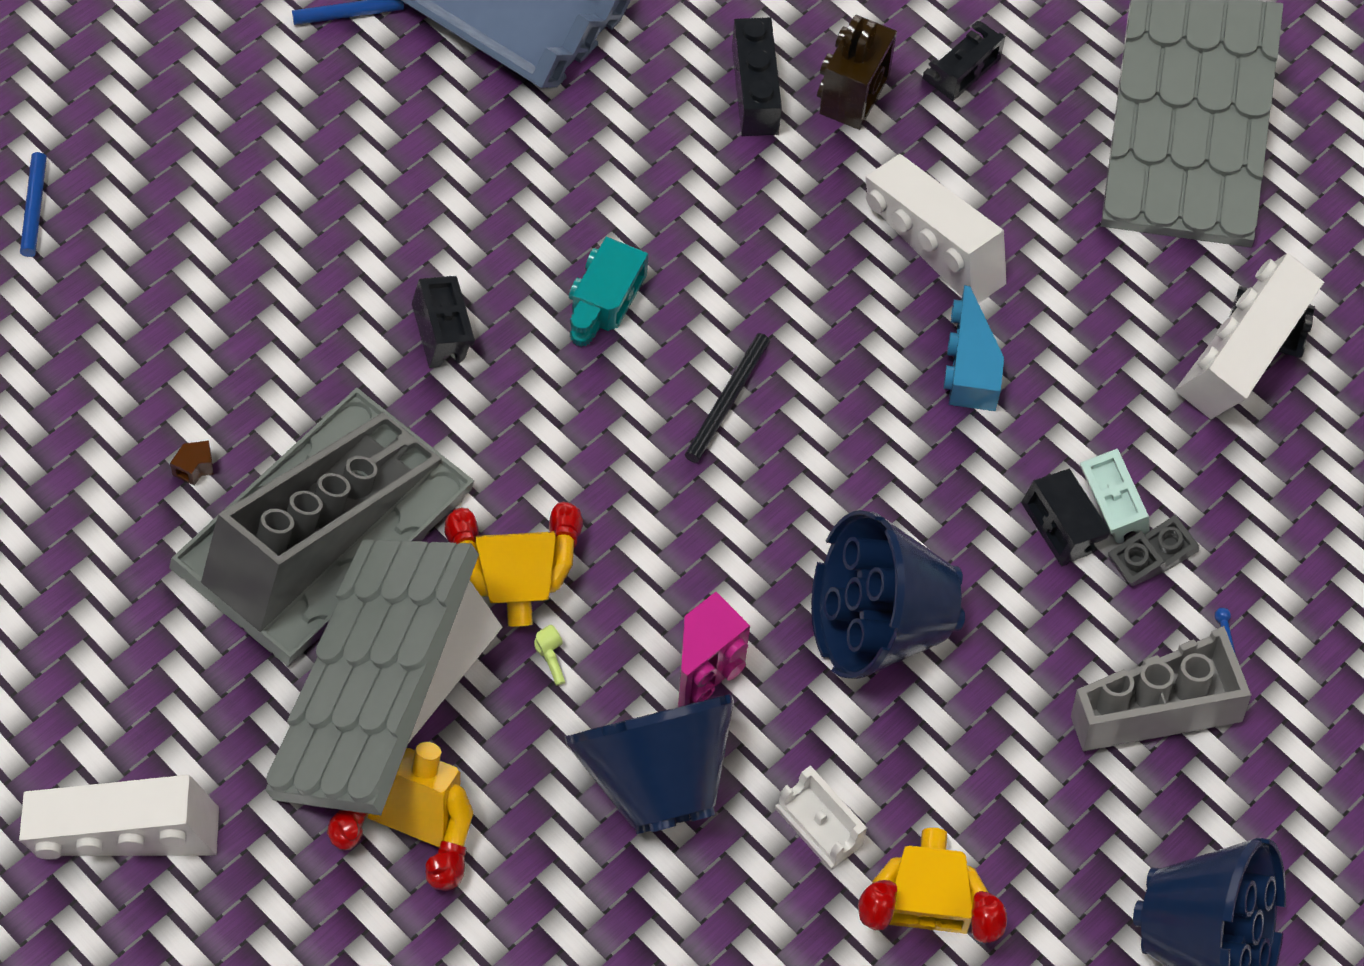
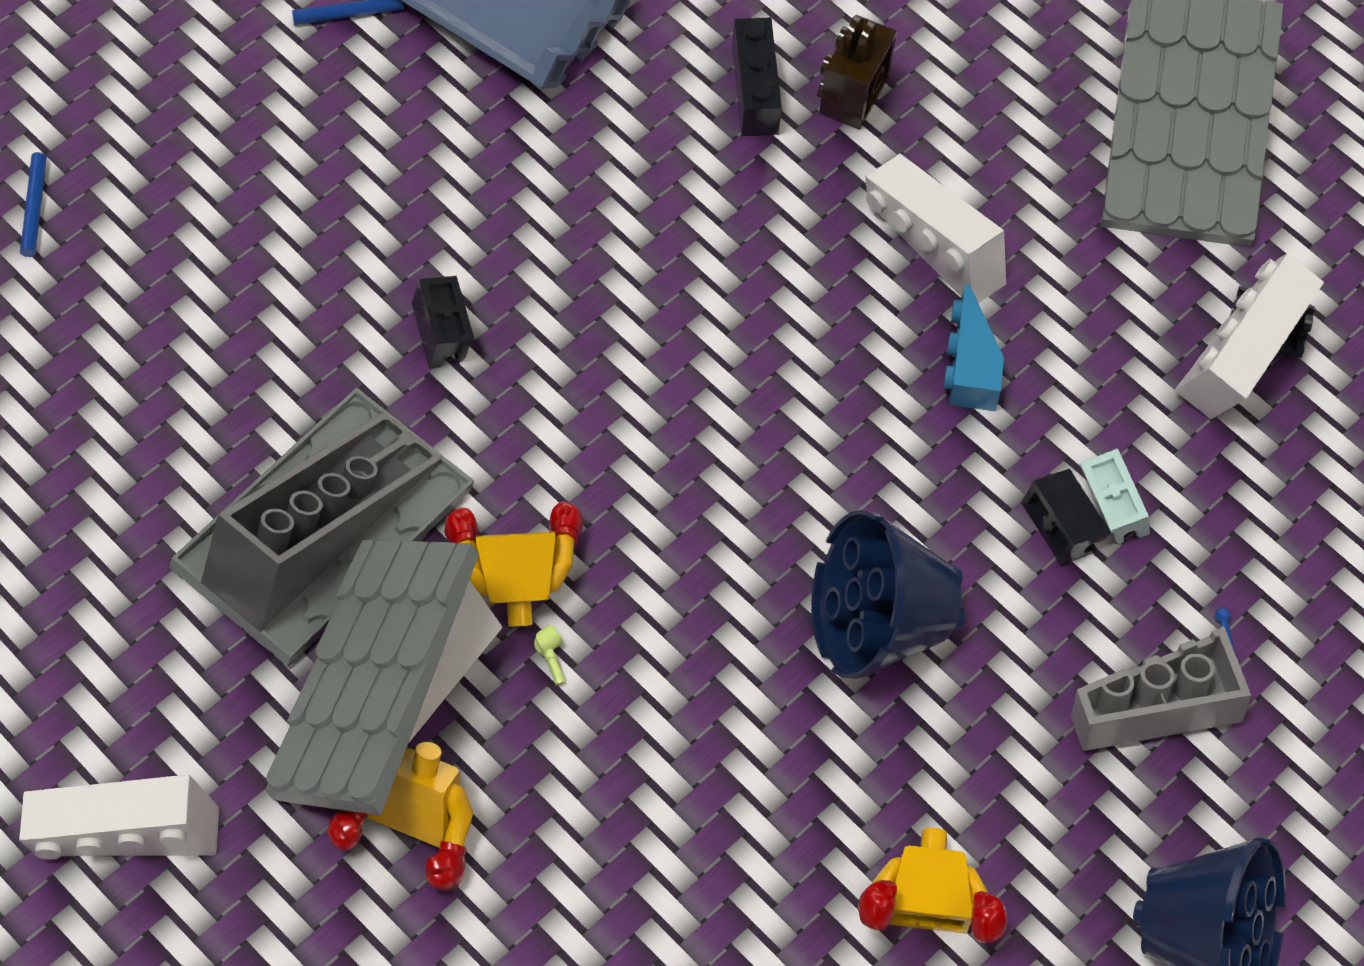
reddish brown piece [170,440,214,486] -> none
dark blue cone [564,694,734,834] -> none
teal hinge [569,236,648,347] -> none
dark pink slope [678,592,750,707] -> none
black bar [685,333,770,463] -> none
white hinge [775,765,867,871] -> none
black hinge [922,21,1006,101] -> none
dark grey slope [1108,515,1199,586] -> none

